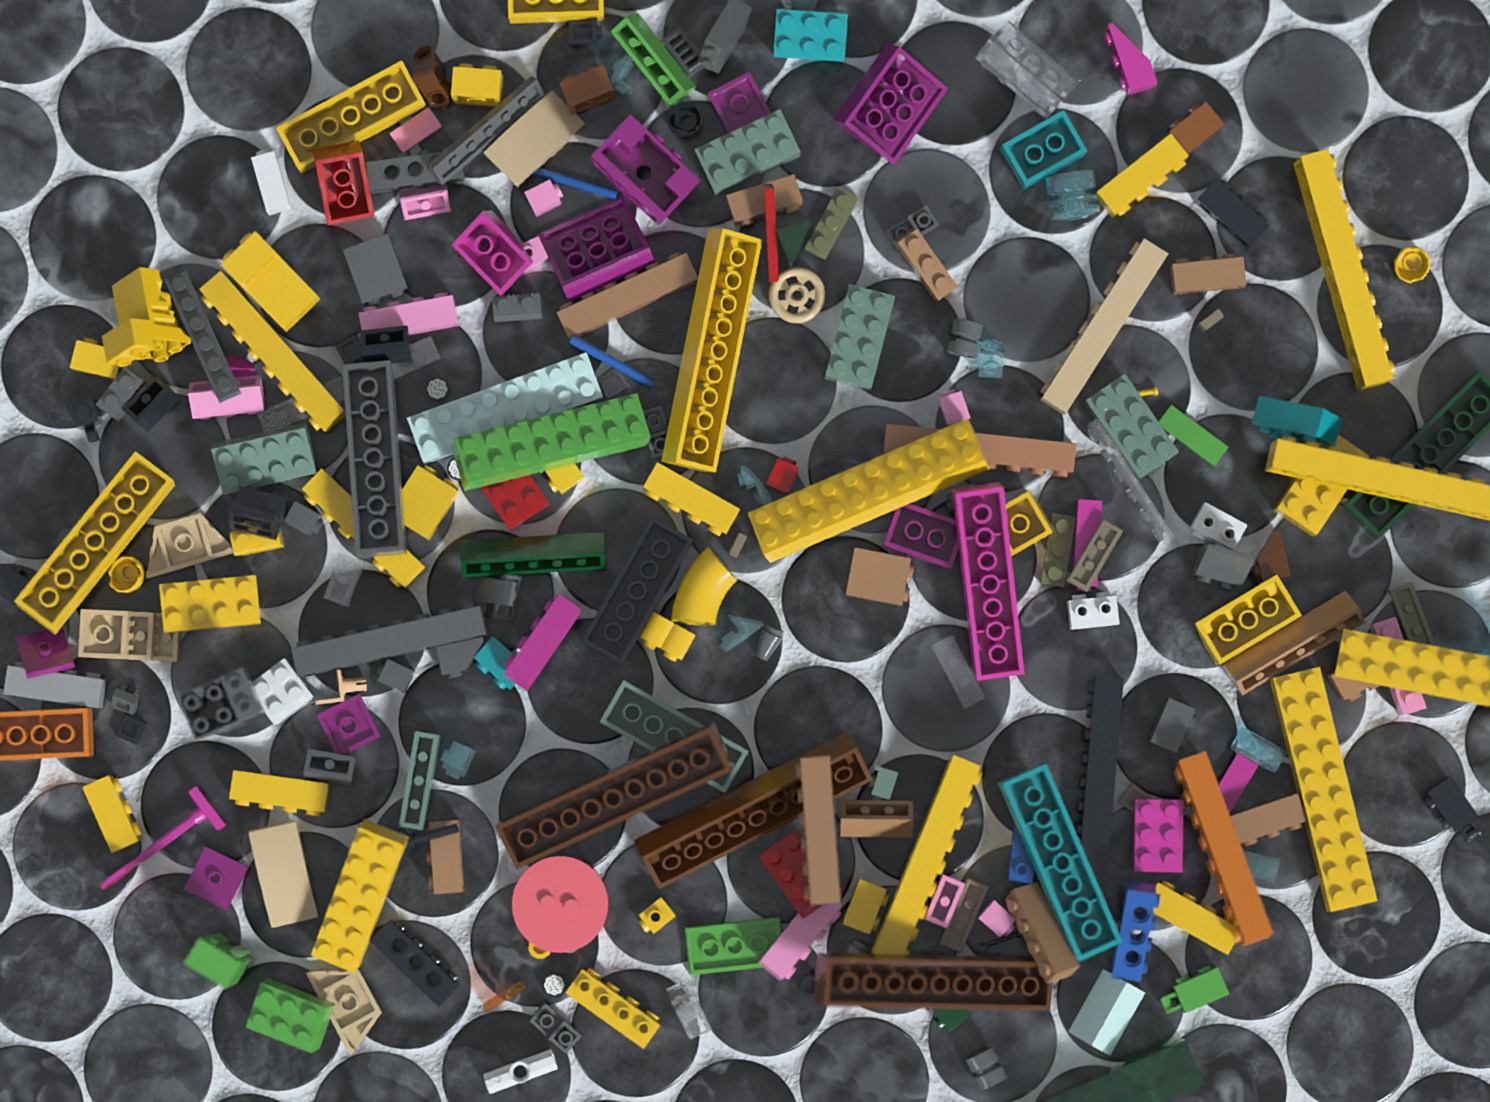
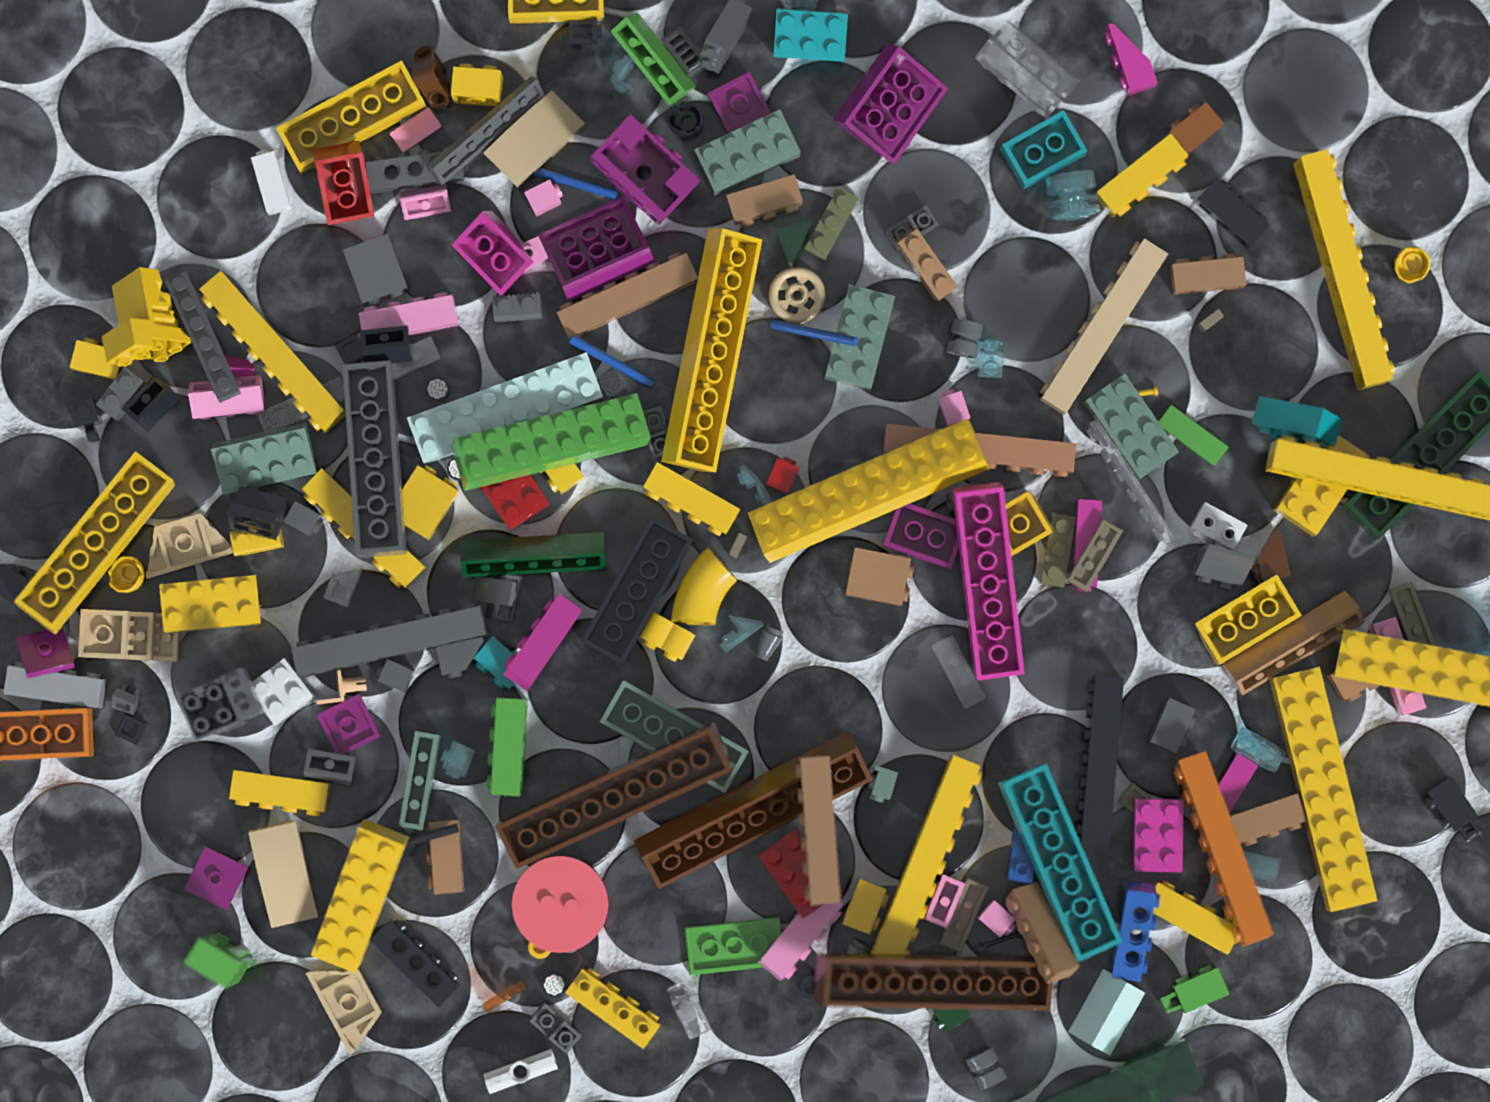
yellow brick [82,775,142,853] -> none
dark pink piece [100,786,226,890] -> none
yellow brick [221,231,320,332] -> none
bright green brick [246,978,335,1053] -> none
dark orange brick [559,65,615,115] -> none
yellow brick [638,896,676,934] -> none
red tile [764,183,779,282] -> none
medium nougat brick [840,800,913,838] -> none
white brick [1066,592,1119,630] -> none
none -> bright green brick [487,698,528,796]
none -> blue bar [770,319,858,346]

